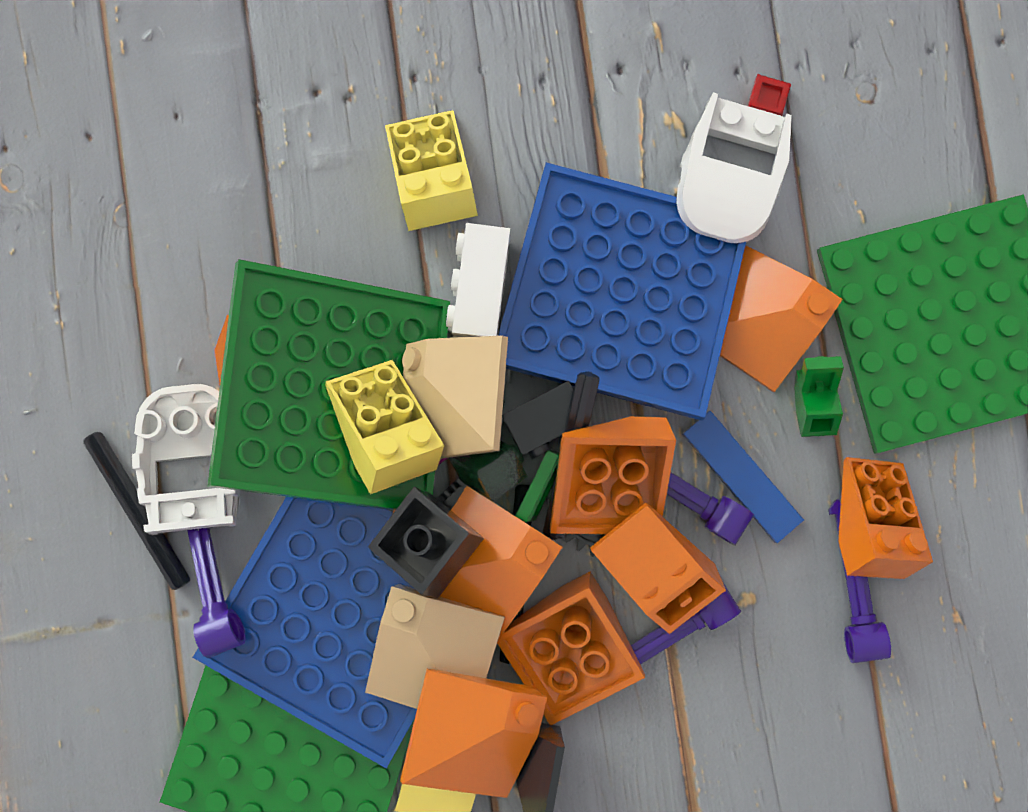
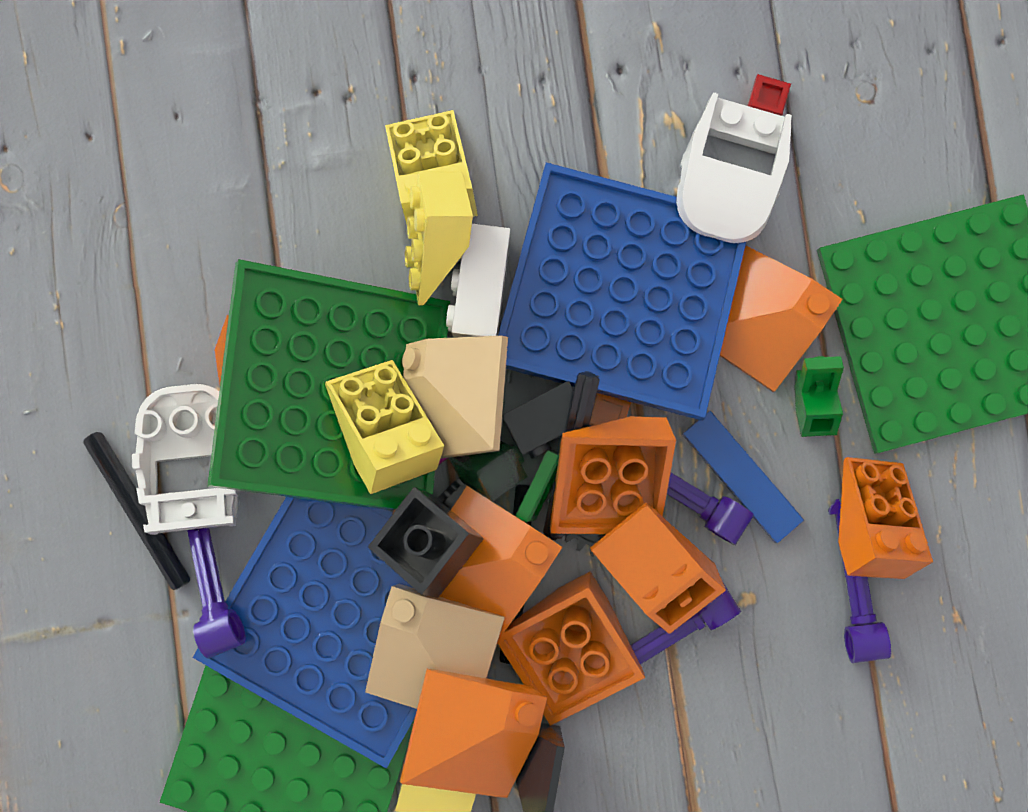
none -> light yellow slope [405,171,473,305]
none -> orange tile [589,393,631,426]

